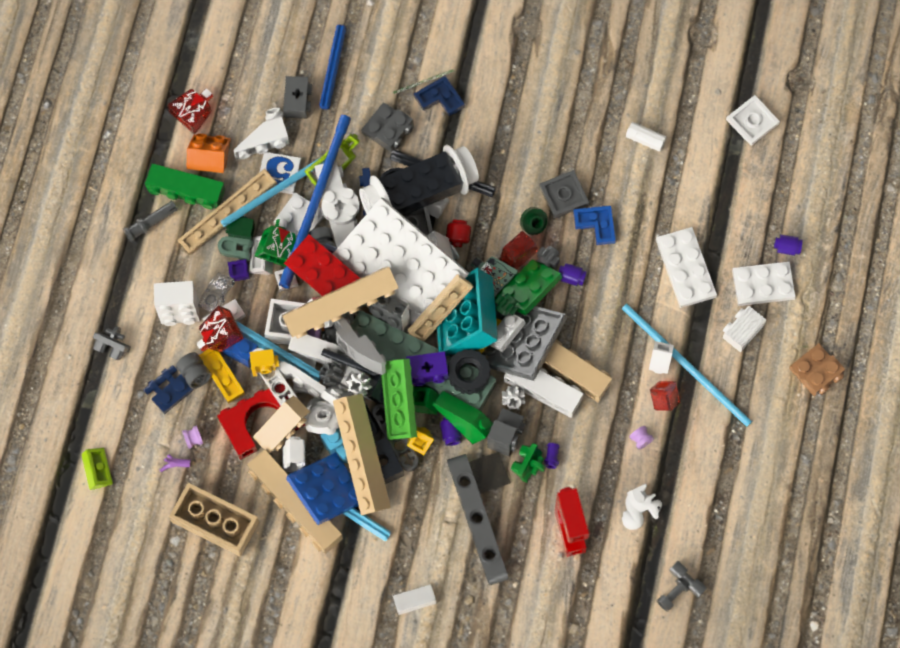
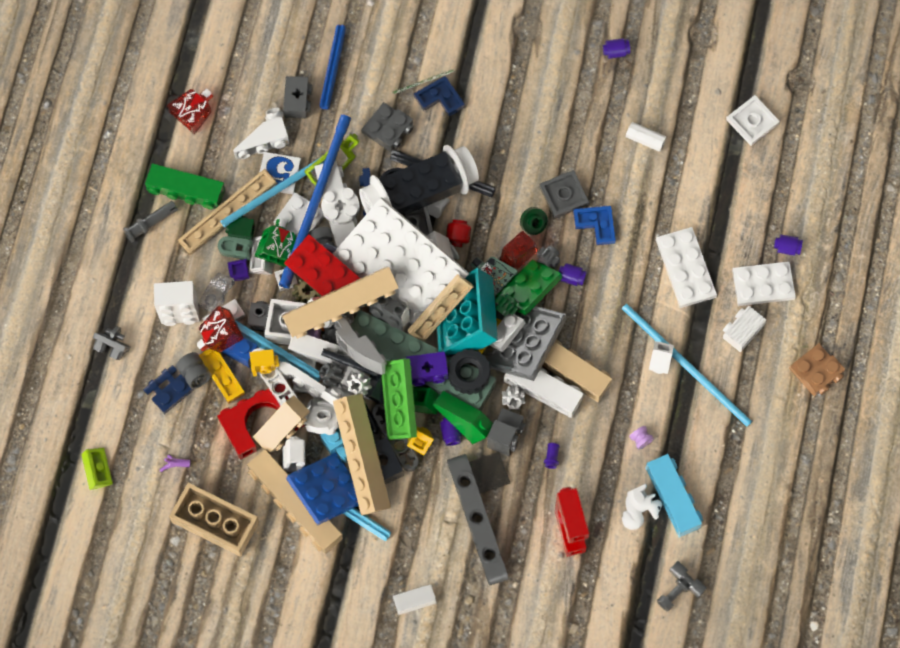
lavender wheel [182,426,203,449] -> none
orange slope [186,133,231,173] -> none
green hips [511,443,546,483] -> none
clear red panel [650,381,680,411] -> none
none -> dark grey brick [248,301,270,332]
none -> olive gear [292,279,321,303]
none -> dark purple brick [602,38,630,59]
none -> medium azure brick [646,454,703,538]

